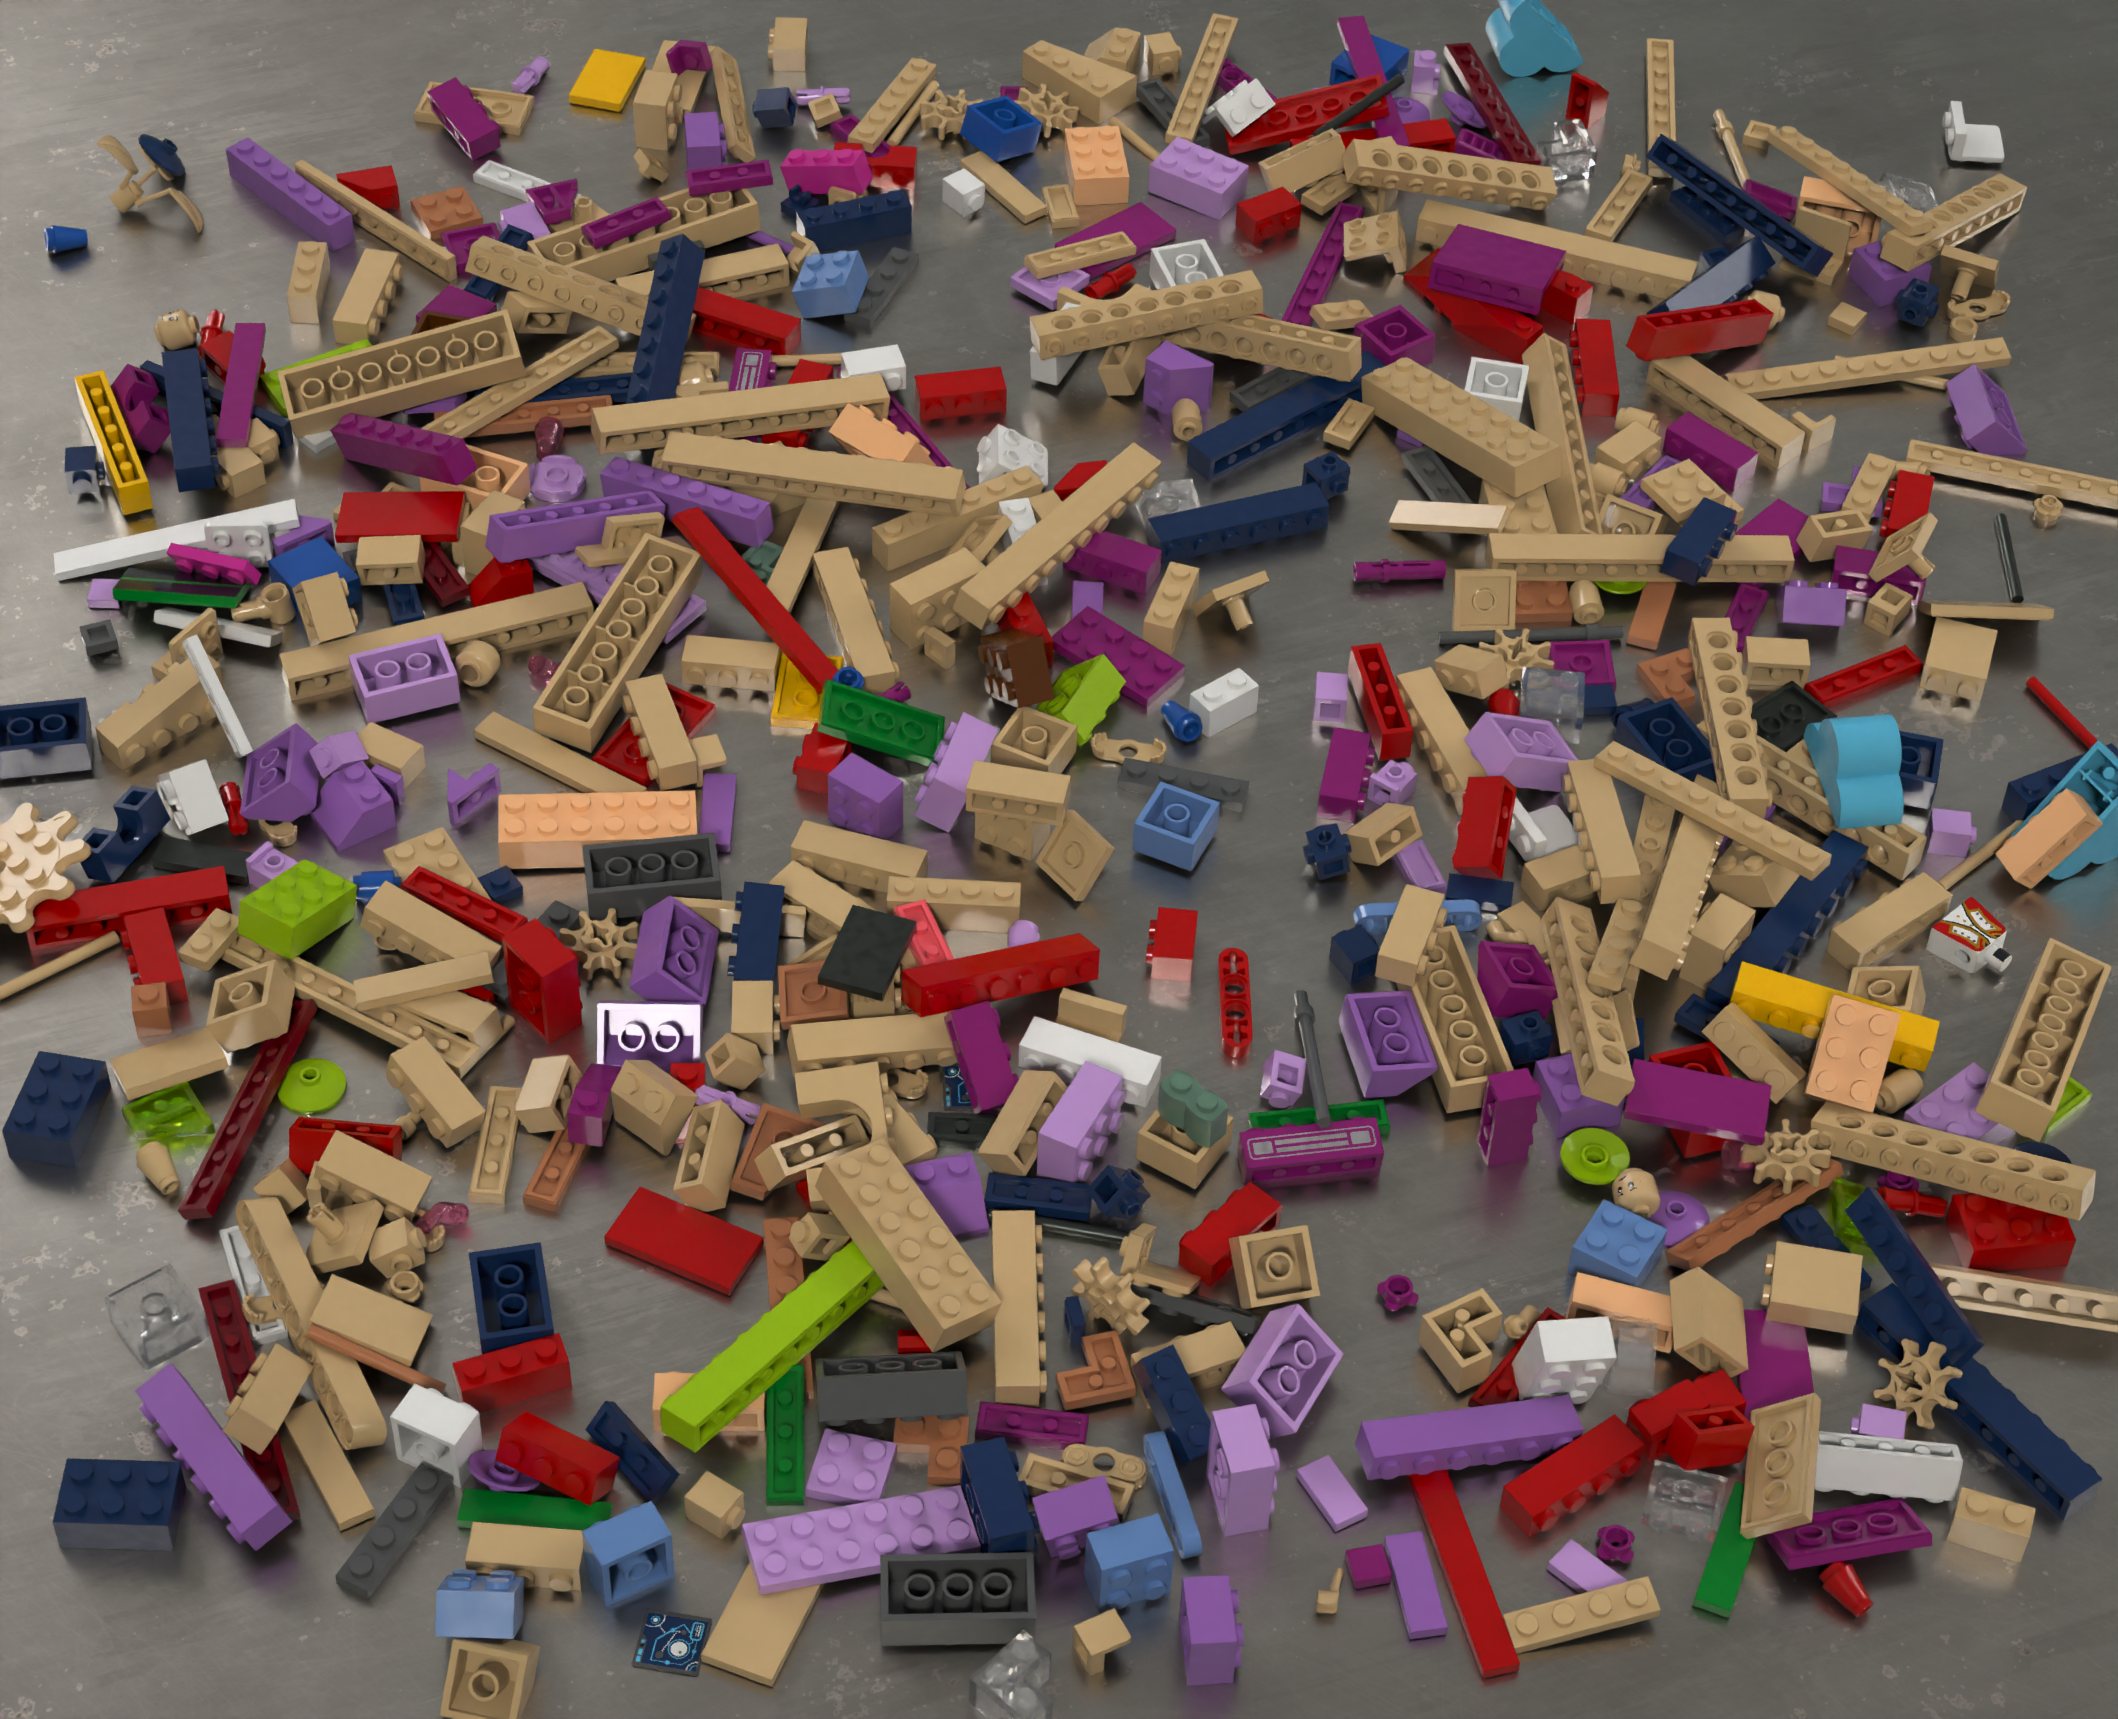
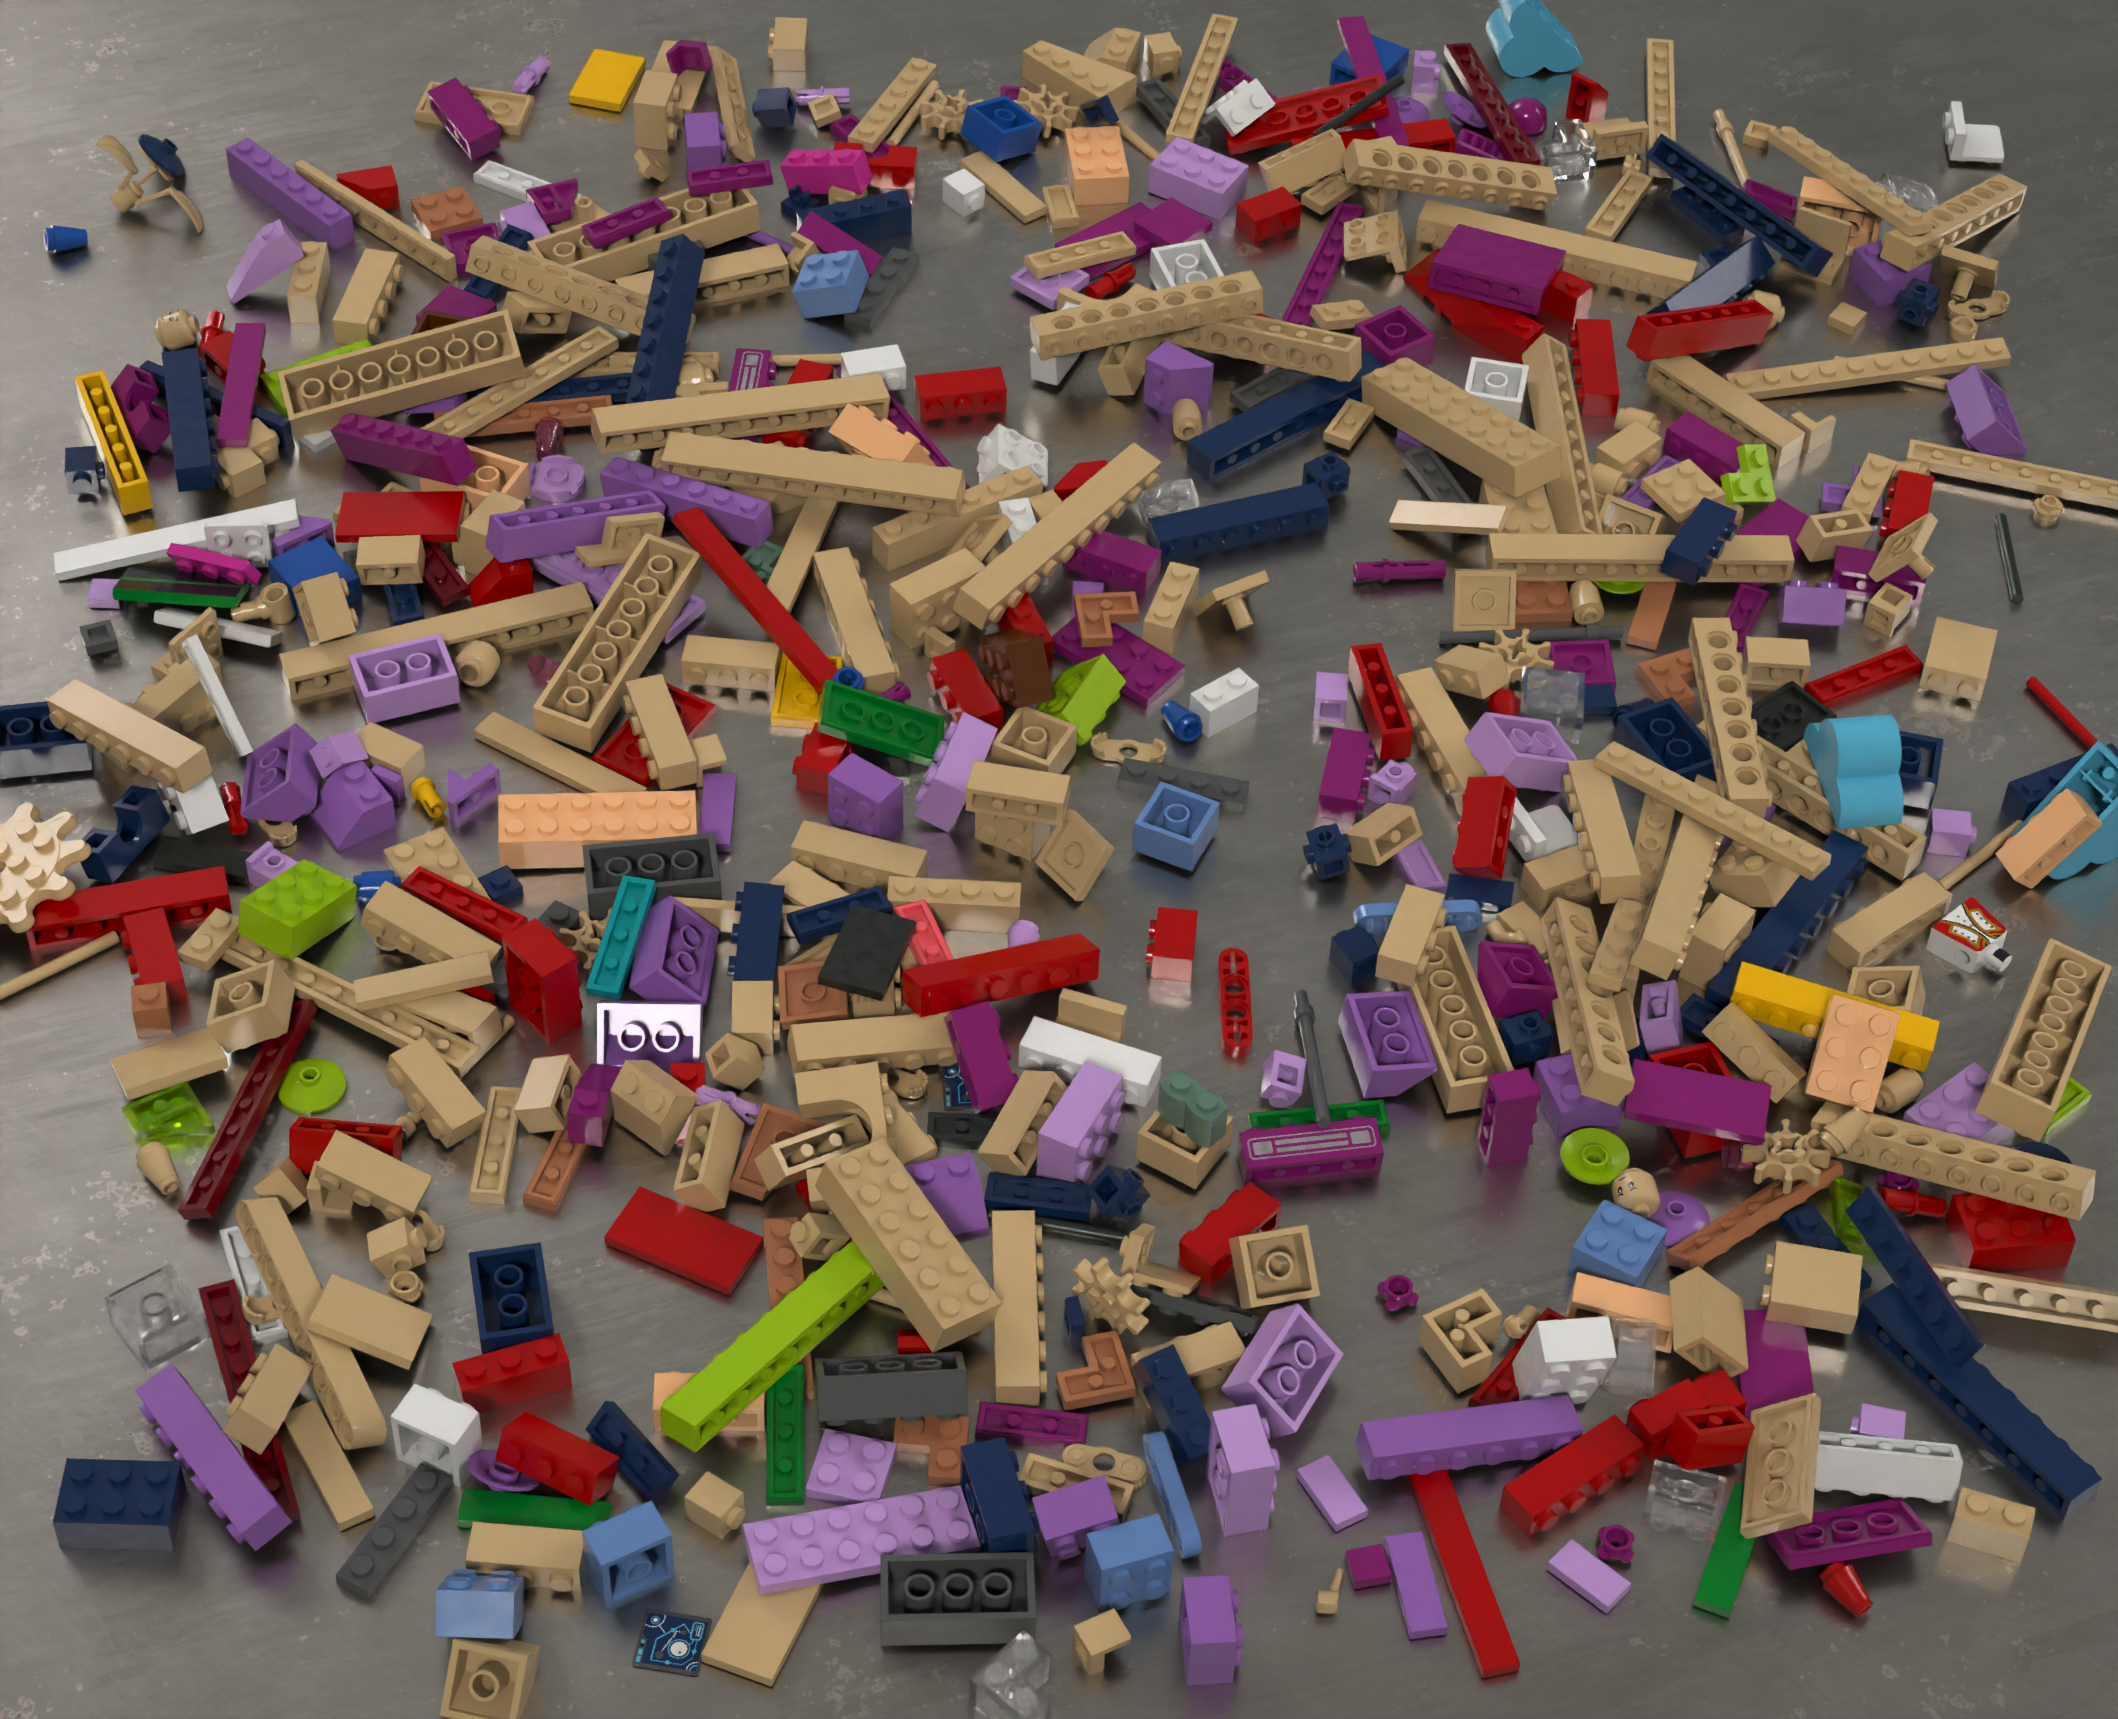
dark blue brick [2,1051,112,1168] -> none
tan tile [305,1199,384,1275] -> none
nougat bar [306,1324,447,1394] -> none
clear pink arm [416,1202,470,1234] -> none
red brick [692,287,801,355] -> none
tan plate [1503,1576,1661,1654] -> none
tan gear [1873,1338,1963,1430] -> none
tan tile [1917,599,2054,621] -> none
none -> tan brick [46,679,212,794]
none -> lavender slope [226,218,304,304]
none -> yellow pin [411,777,447,818]
none -> teal plate [586,875,657,1000]
none -> dark blue tile [787,886,893,944]
none -> magenta tile [797,211,883,280]
none -> red brick [927,648,1004,733]
none -> nougat plate [1073,591,1140,647]
none -> dark blue tile [1080,95,1119,127]
none -> magenta tile [1134,197,1213,246]
none -> magenta hair [1508,97,1547,135]
none -> tan bracket [1576,117,1649,161]
none -> lavender slope [1639,980,1683,1057]
none -> lime plate [1720,444,1776,505]
none -> tan cone [1818,1107,1870,1157]

